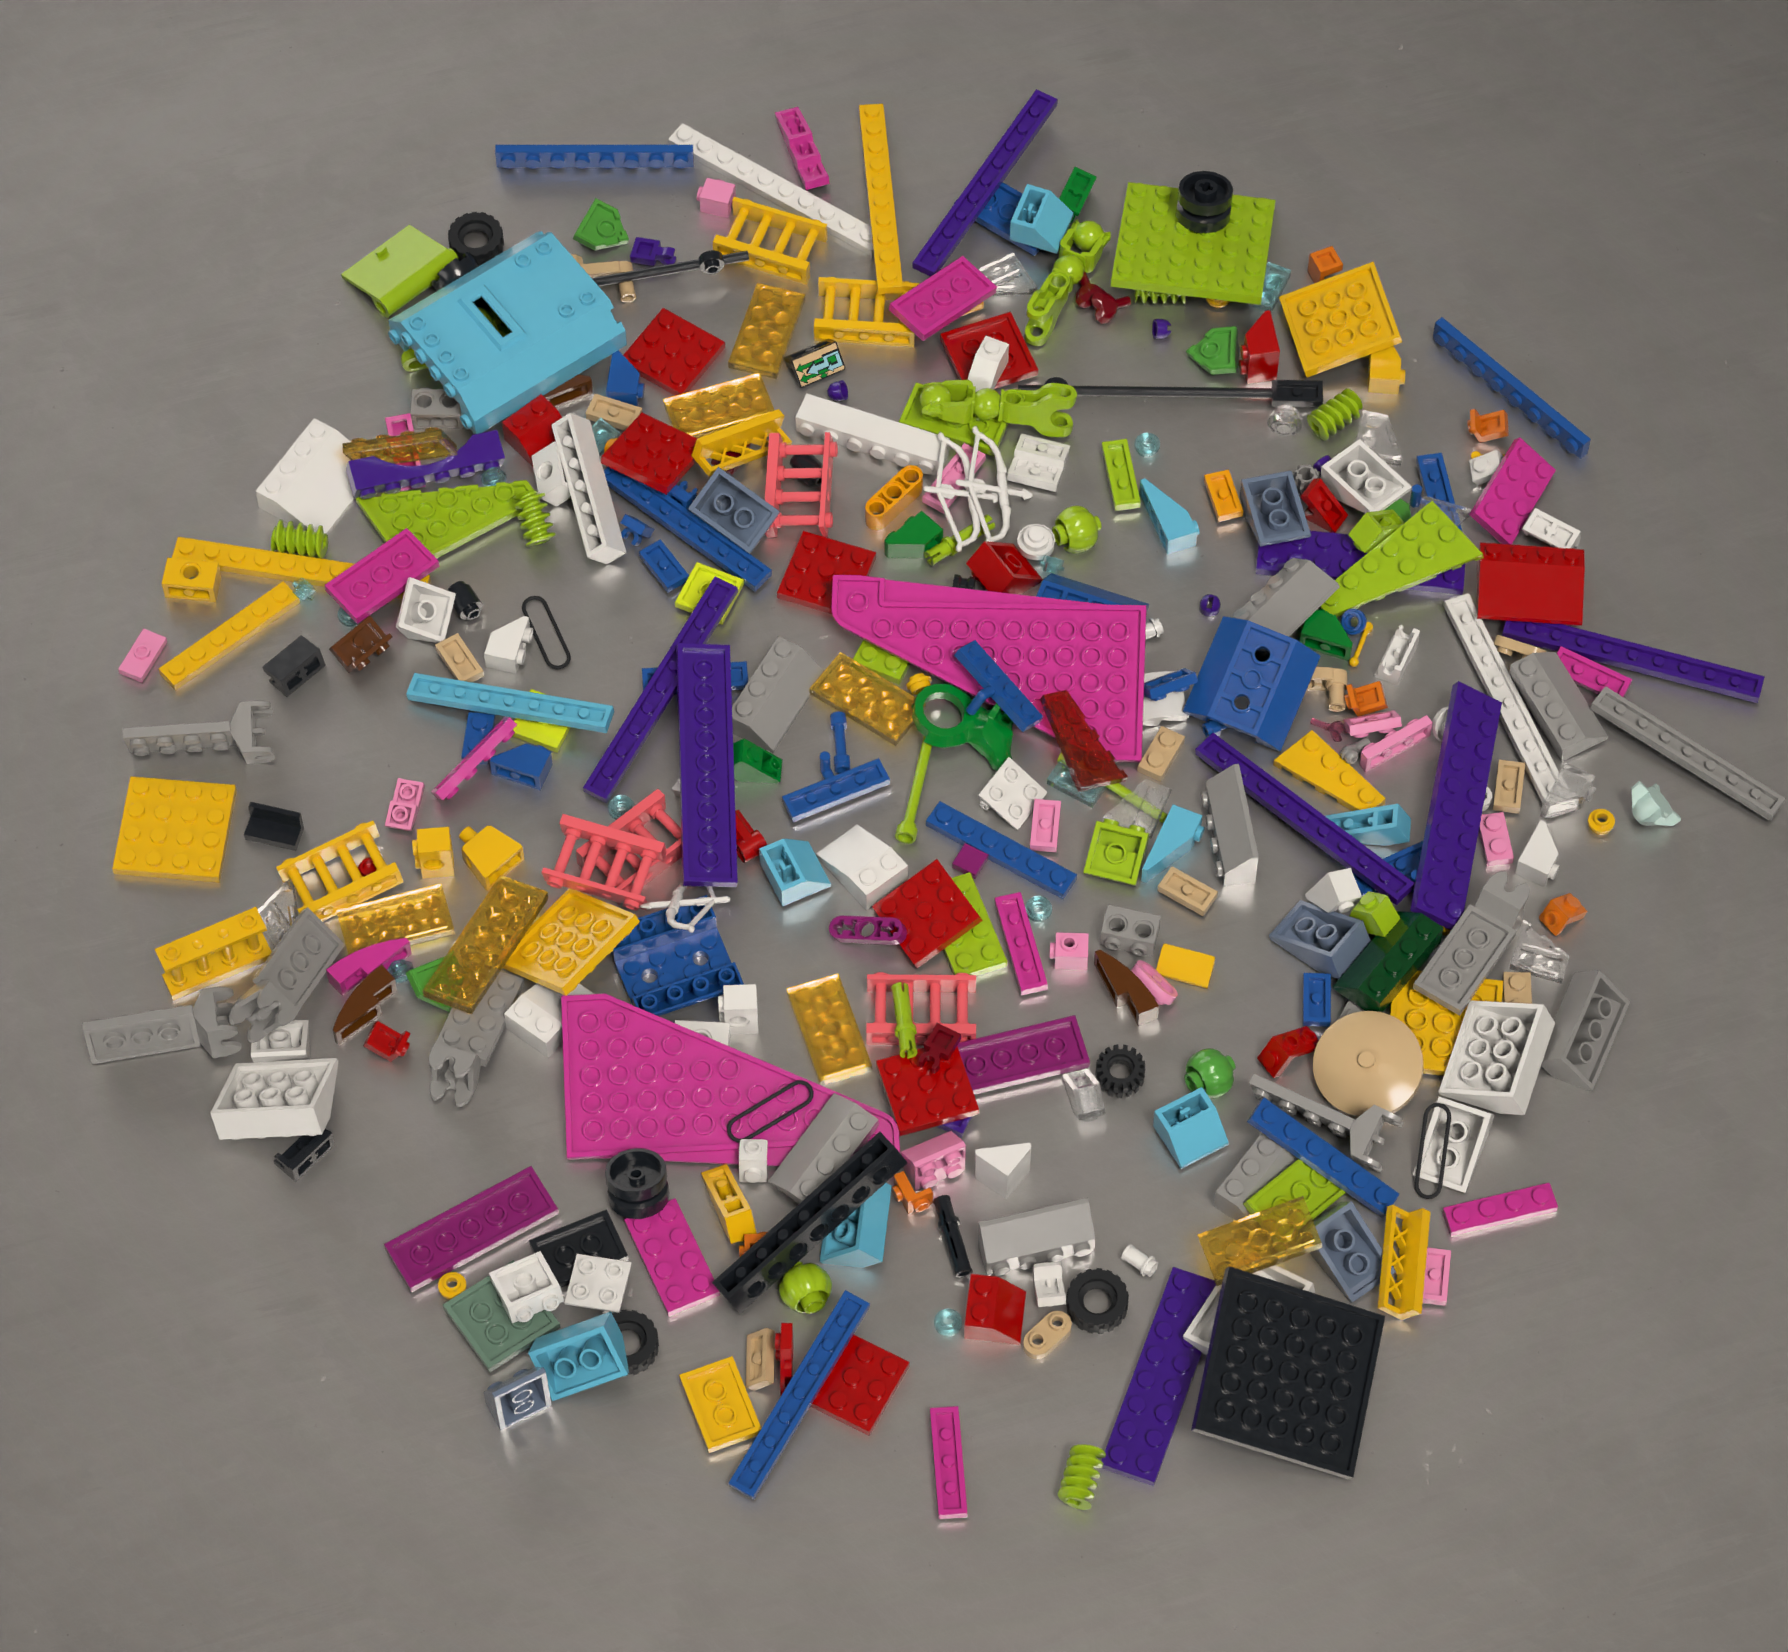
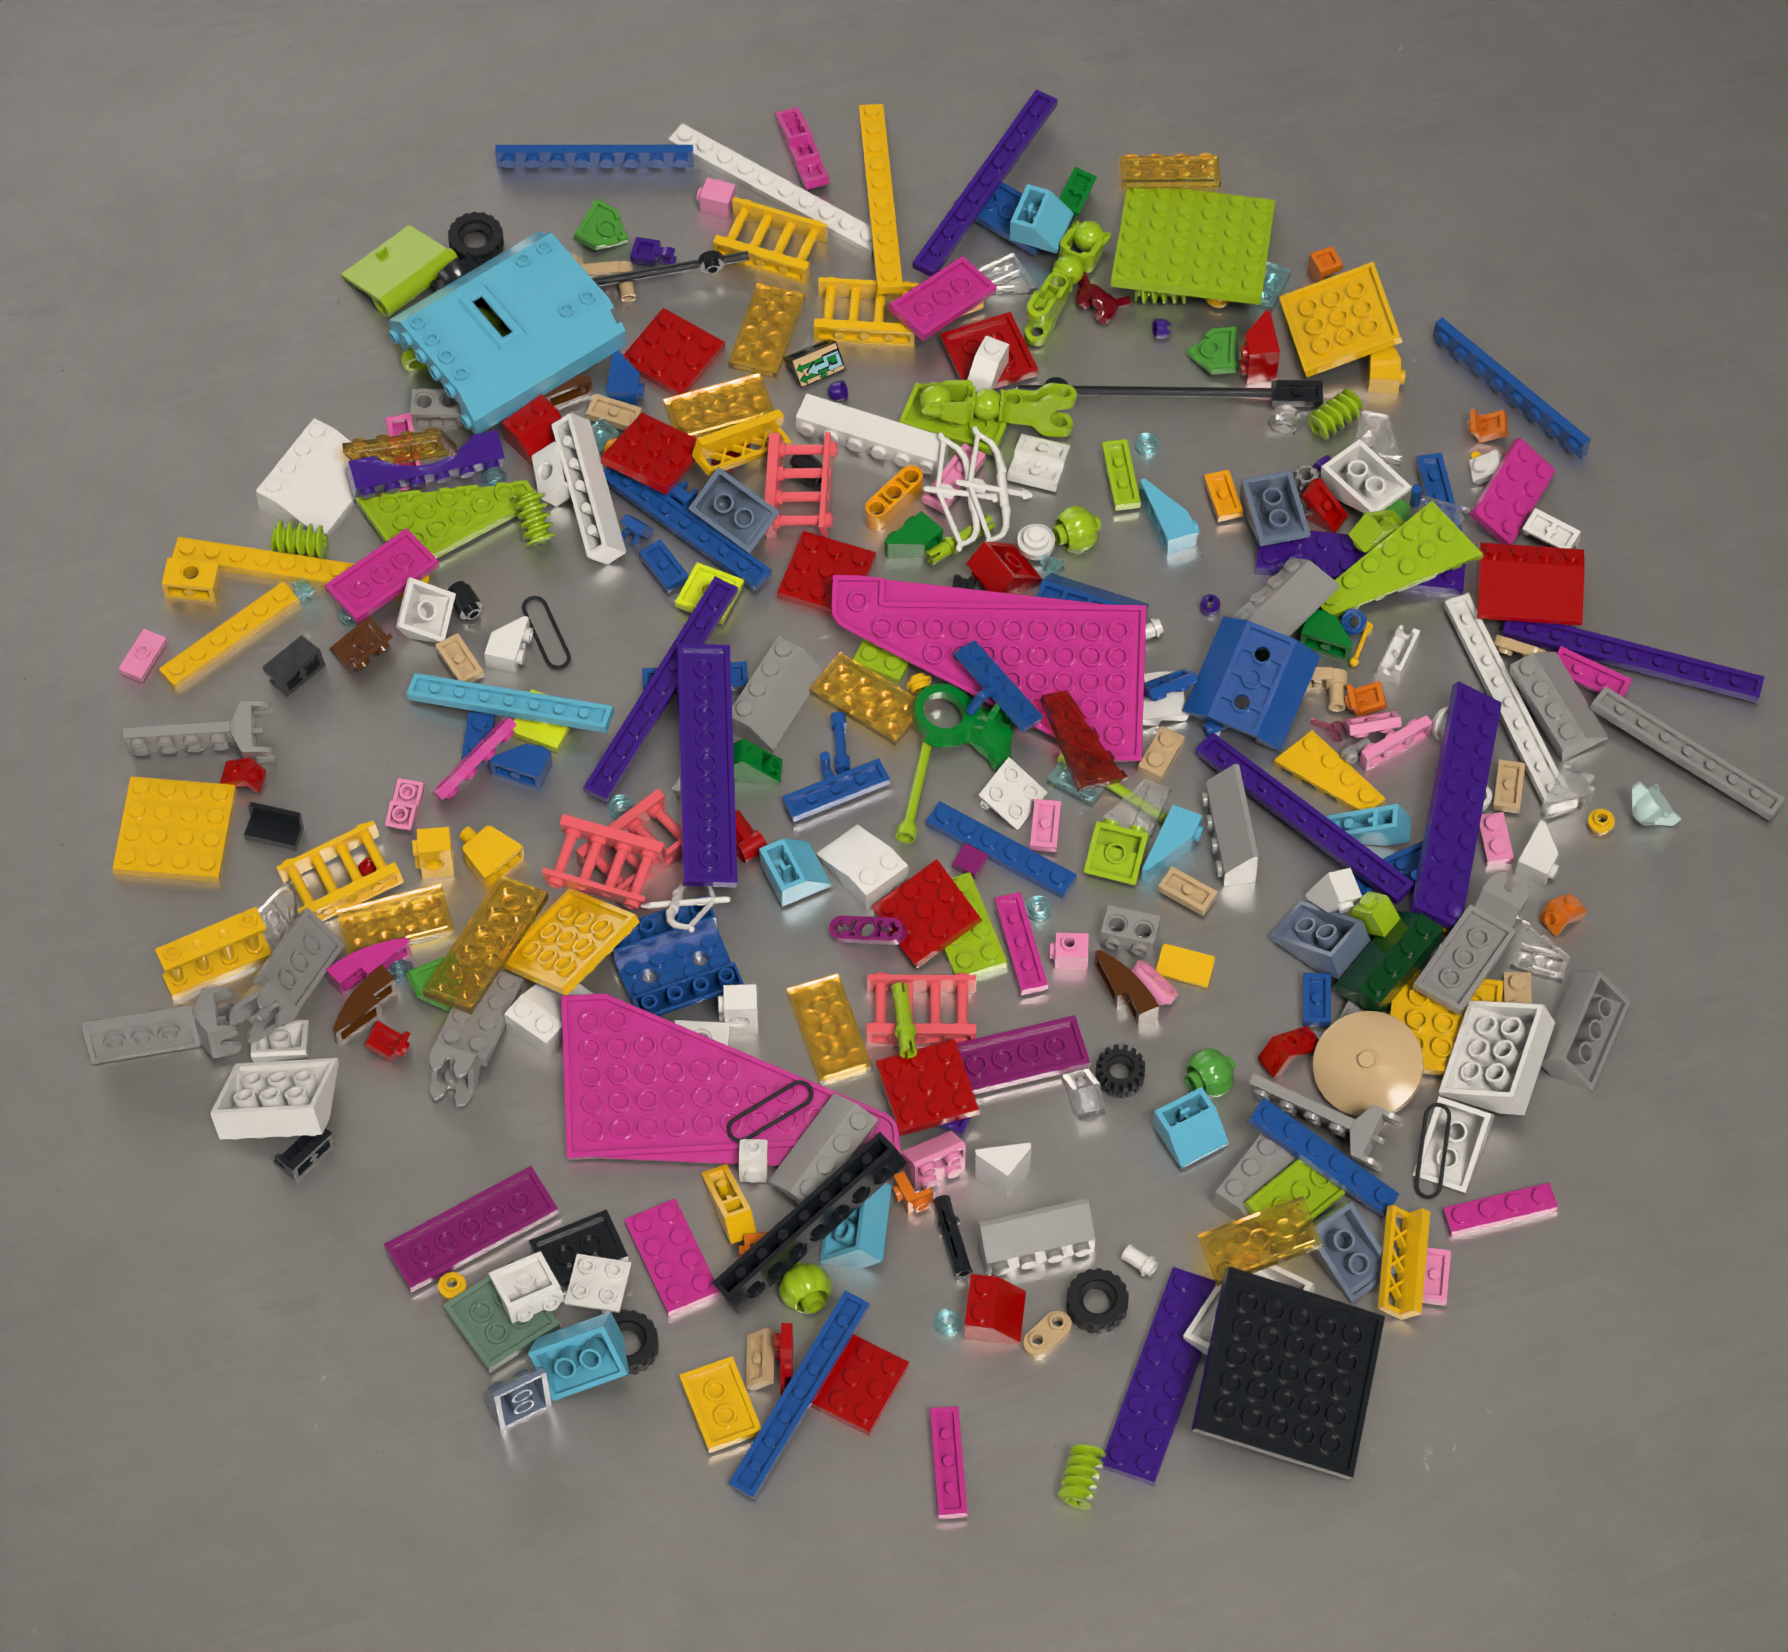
black wheel [605,1148,670,1219] -> none
dark red plate [919,1023,961,1074] -> none
white bracket [1033,1261,1066,1307] -> none
black wheel [1176,171,1233,233] -> none
none -> red bracket [220,757,266,793]
none -> clear yellow plate [1119,153,1221,188]

